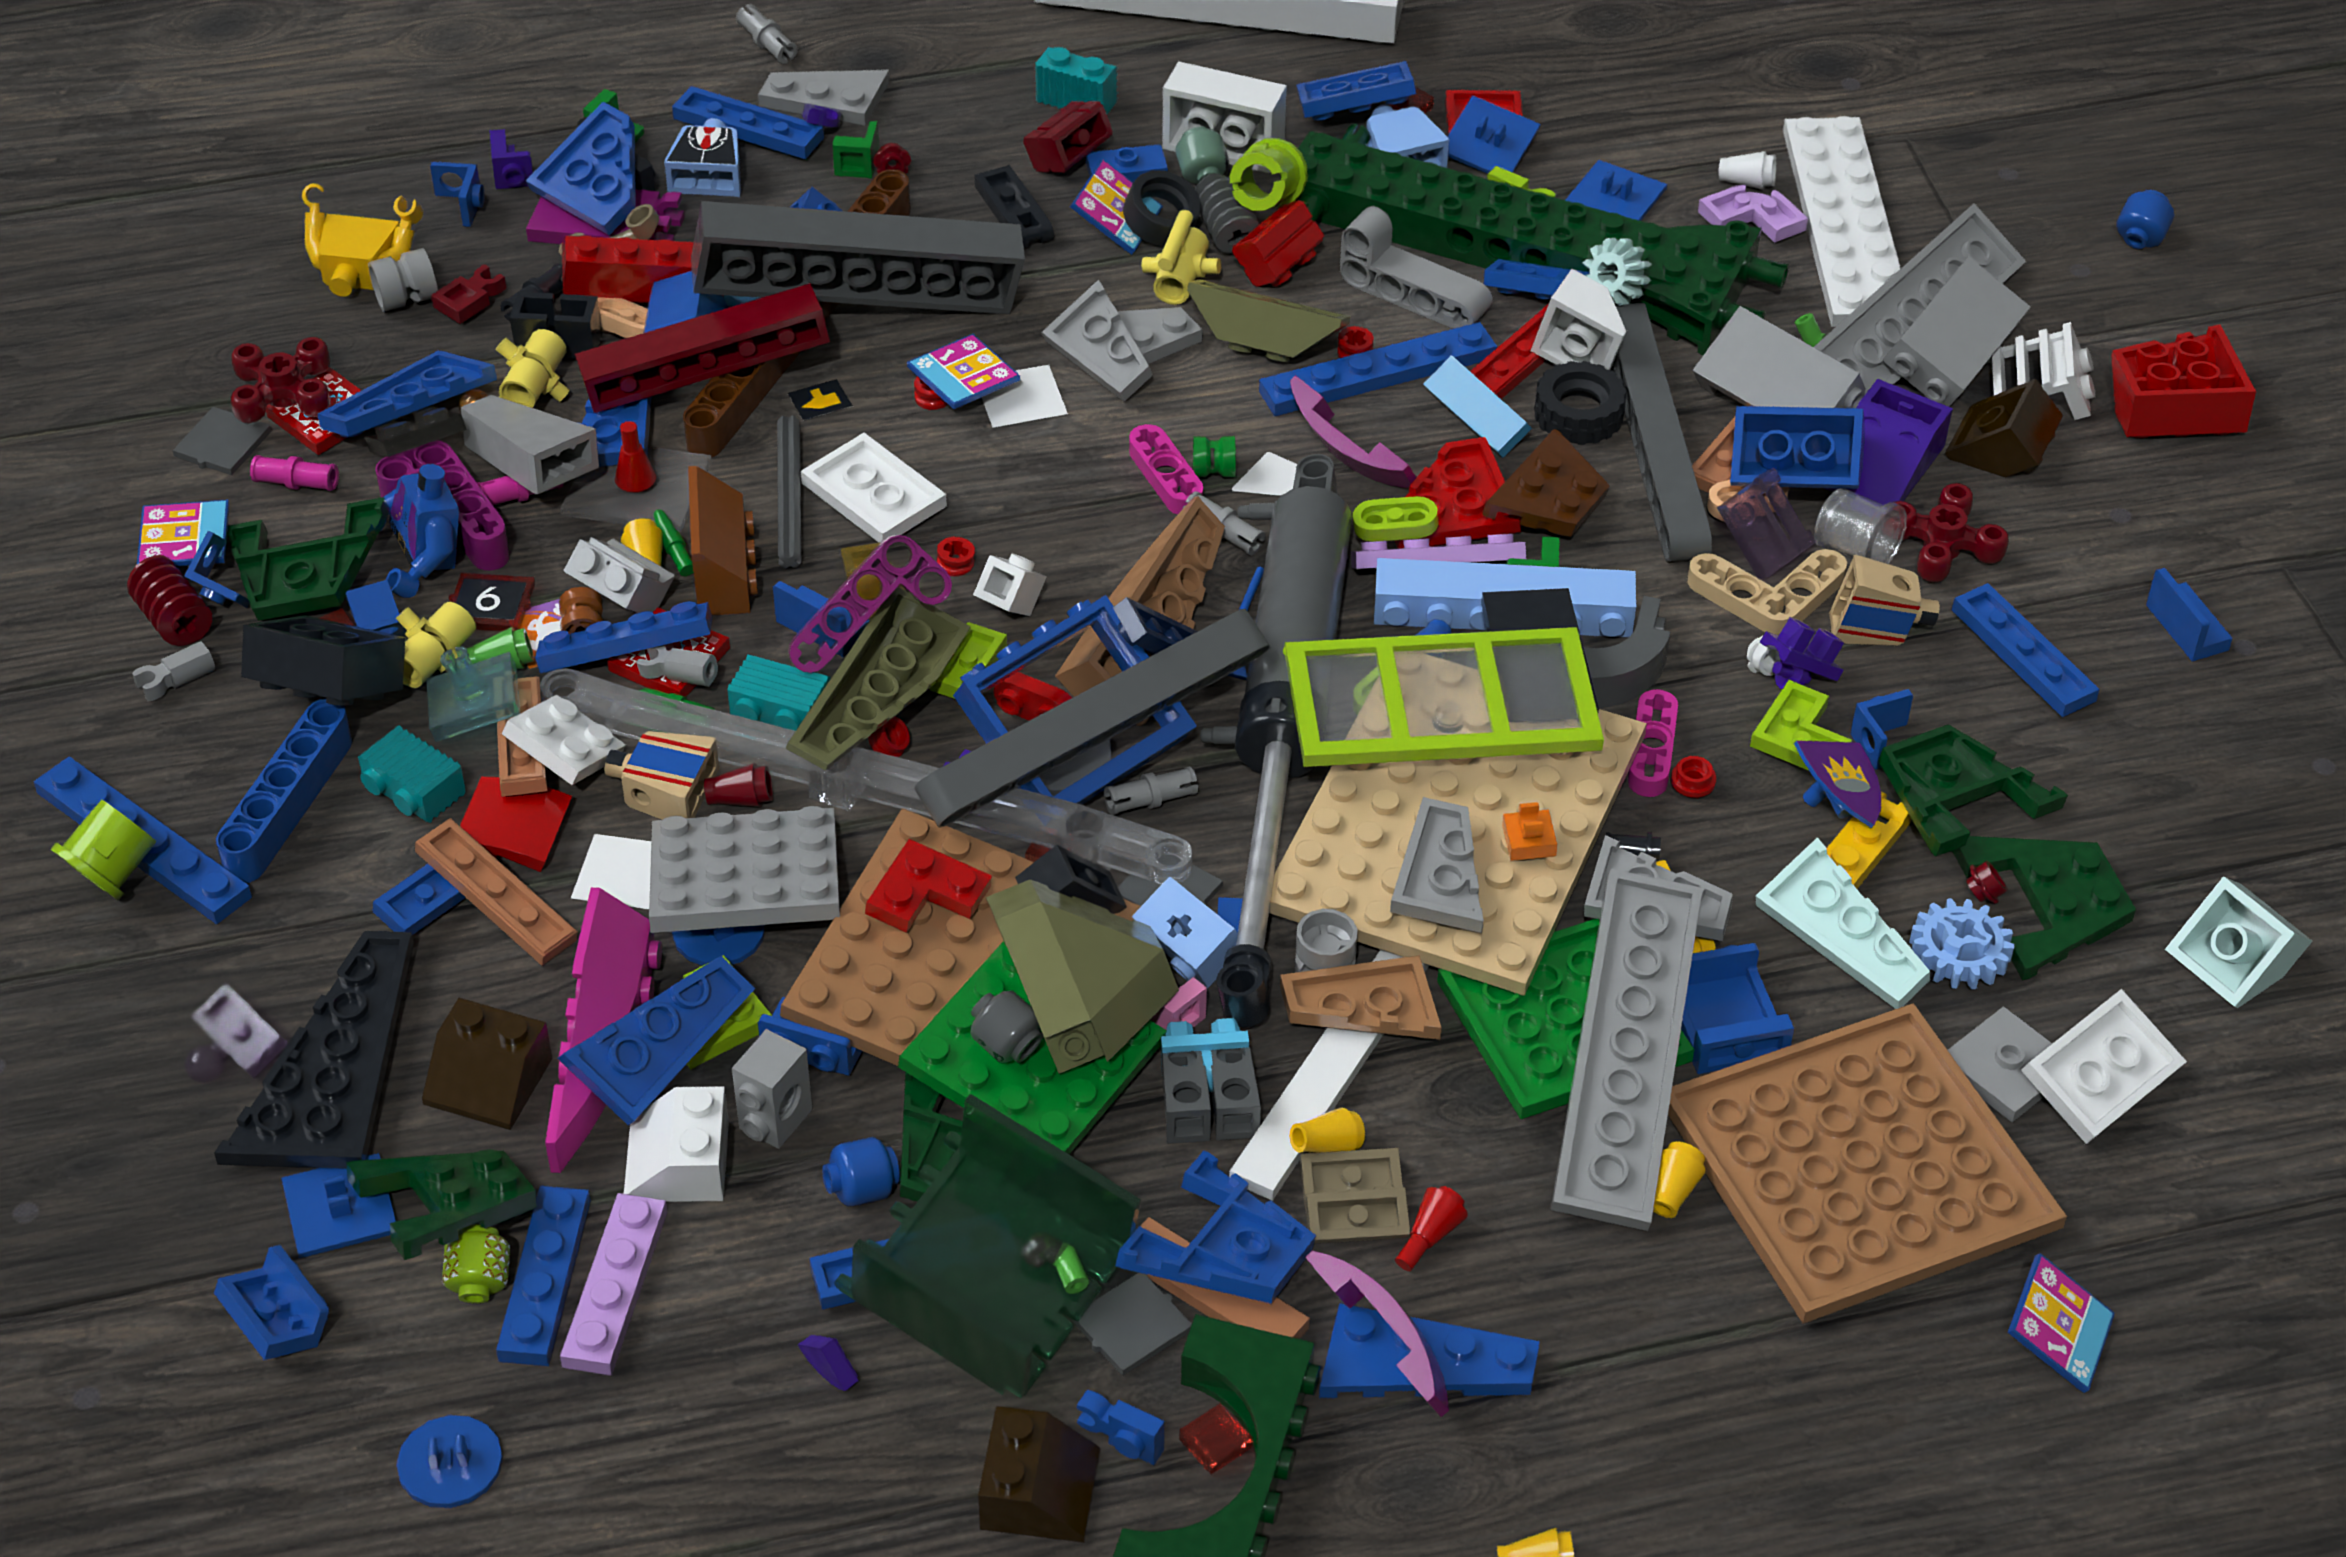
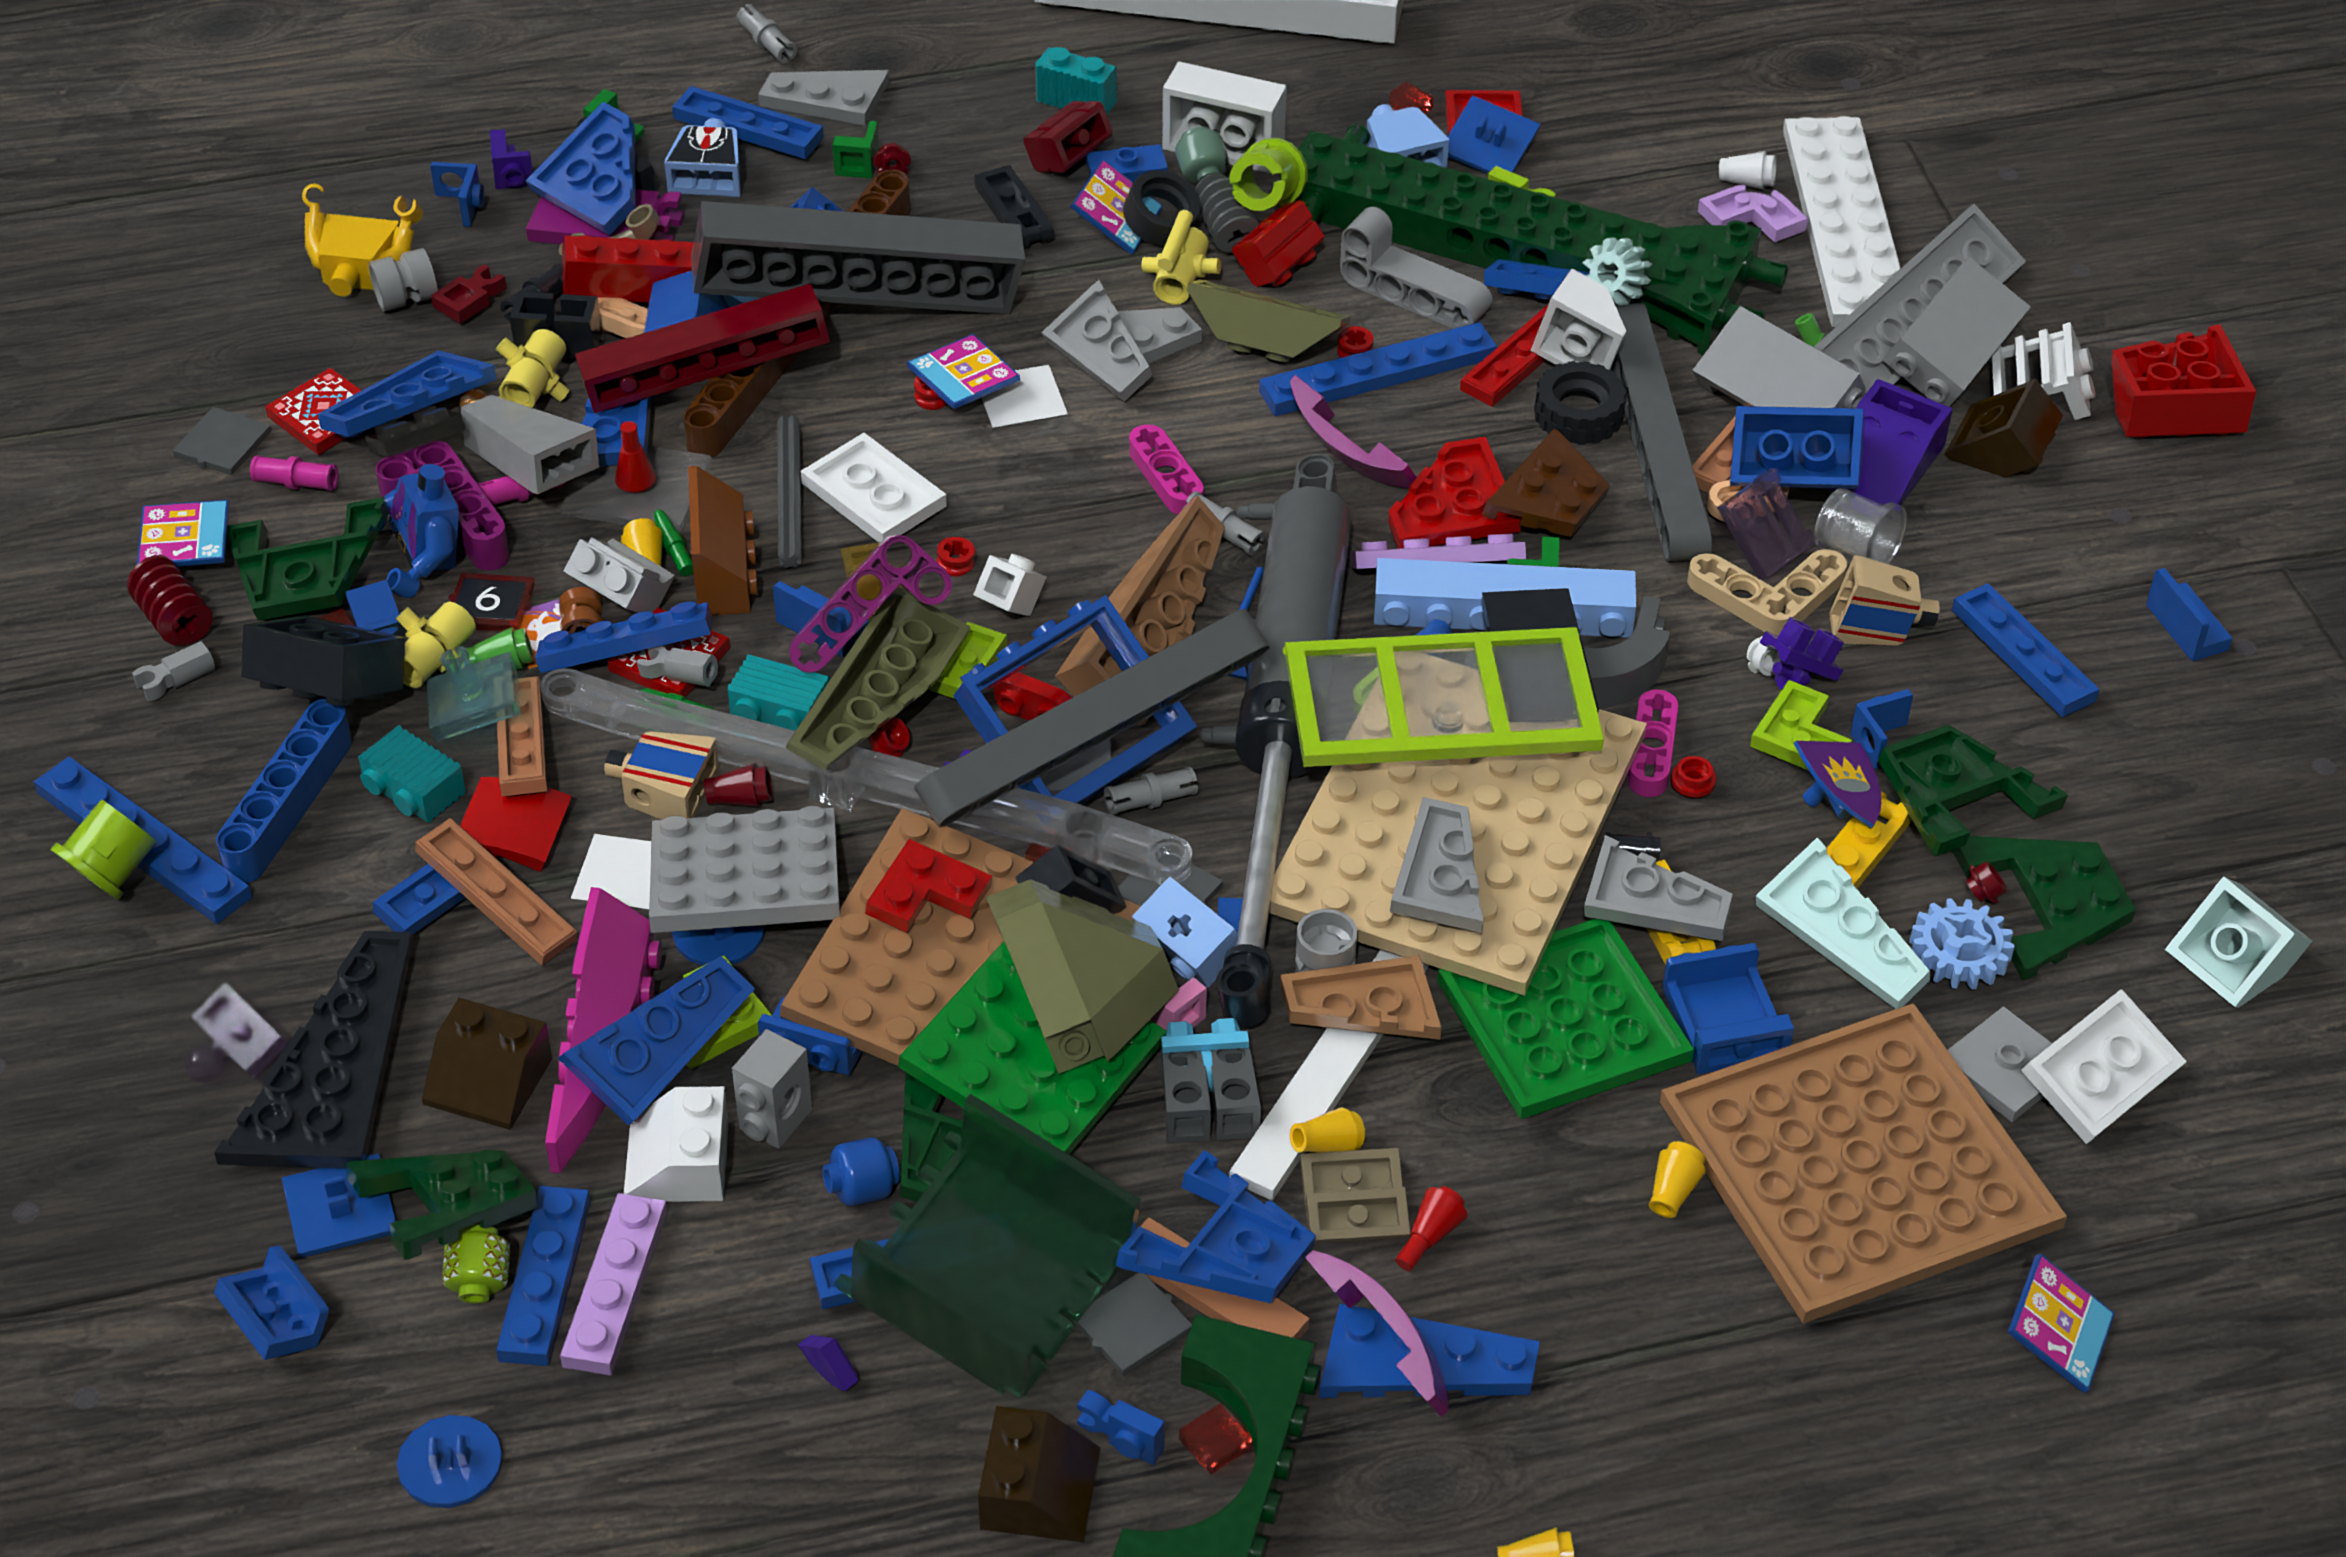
blue bracket [184,530,250,608] -> none
dark red gear [230,337,331,424] -> none
white plate [502,695,626,785] -> none
black sticker [788,379,852,421] -> none
dark purple tile [802,103,842,127] -> none
dark grey head [970,991,1043,1063] -> none
arm [1022,1232,1089,1294] -> none
dark blue plate [1113,597,1198,655] -> none
green wheel [1193,436,1236,477] -> none
white sticker [1232,452,1297,496] -> none
blue plate [1296,61,1416,120] -> none
lime plate [1353,496,1439,542] -> none
tile [1423,355,1532,458] -> none
orange tile [1502,802,1557,861] -> none
light grey plate [1550,868,1703,1231] -> none
blue piece [1566,160,1667,221] -> none
dark red gear [1882,483,2009,583] -> none
blue head [2116,190,2175,249] -> none

